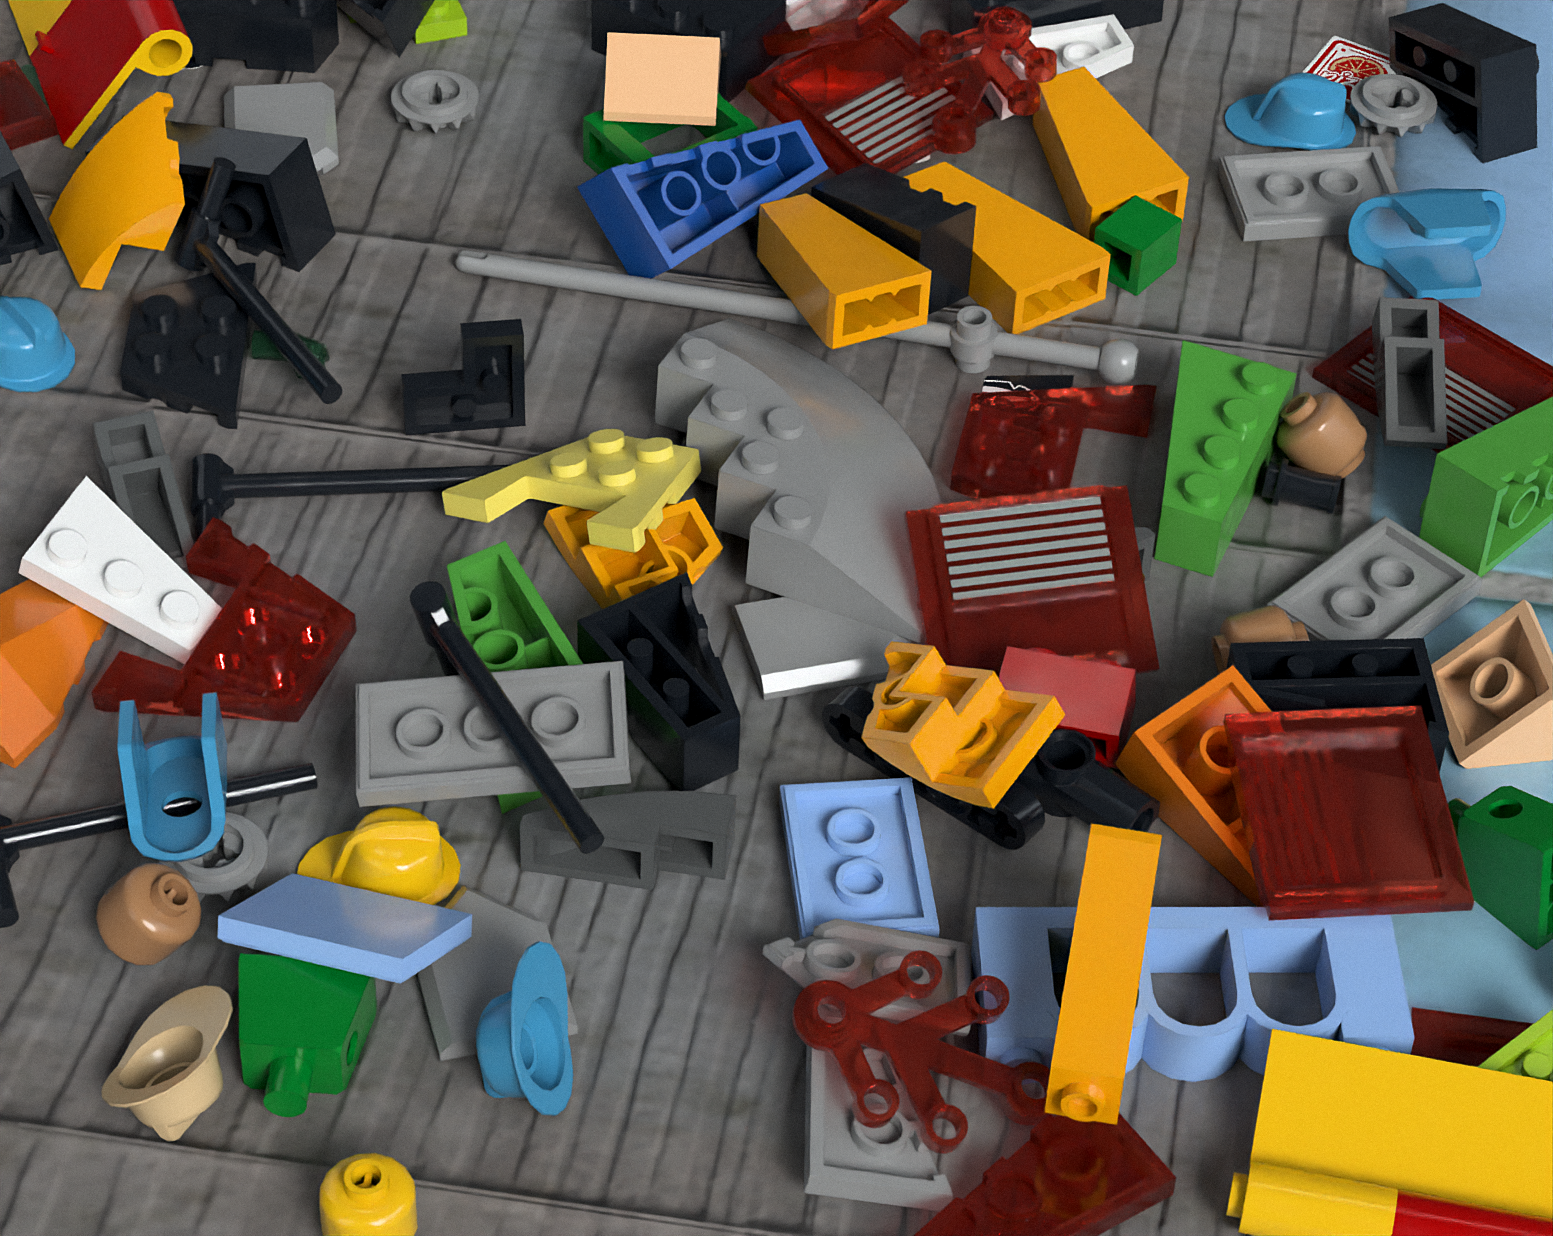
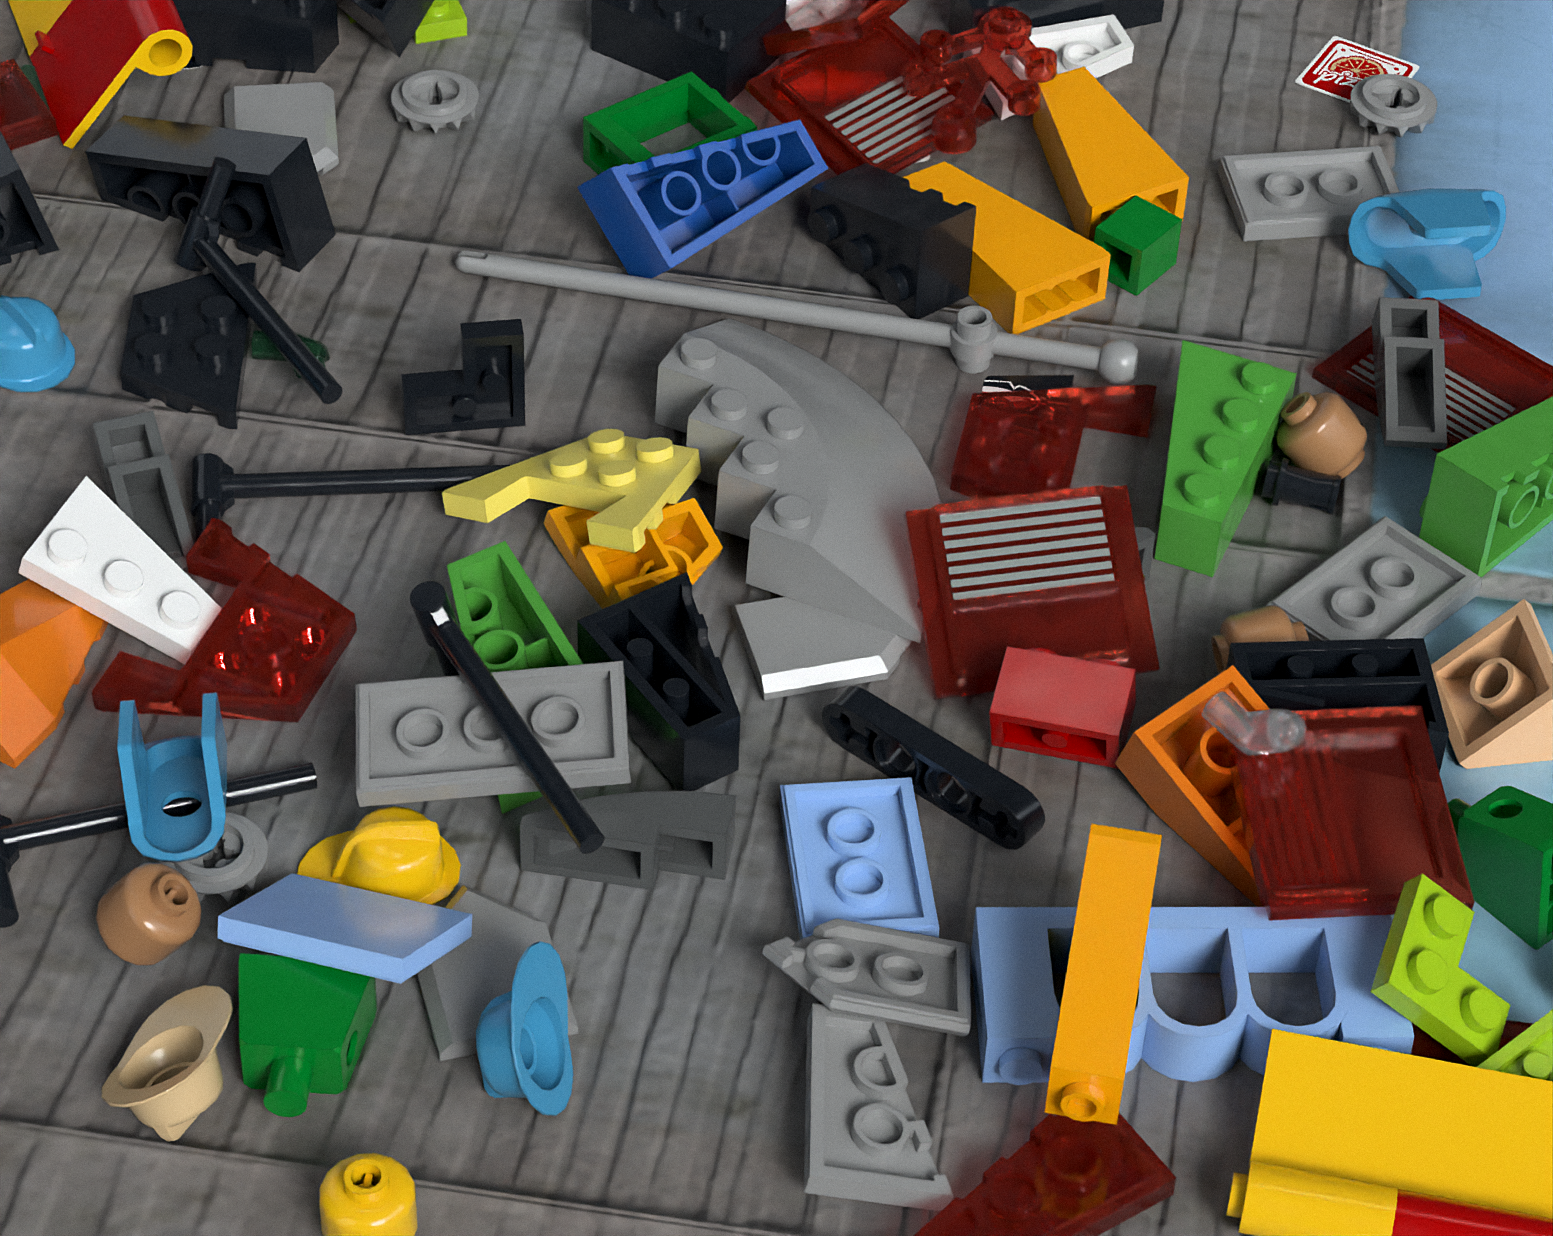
light orange slope [49,91,185,290] -> none
light nougat slope [604,32,721,126] -> none
light orange slope [757,193,931,350] -> none
clear red plant [792,950,1050,1154] -> none
light orange slope [861,641,1065,809] -> none
black piece [1015,729,1160,832] -> none
dark azure piece [1224,72,1356,150] -> none
black wedge [1389,3,1539,163] -> none
none -> clear arm [1202,692,1307,756]
none -> lime plate [1370,873,1511,1067]

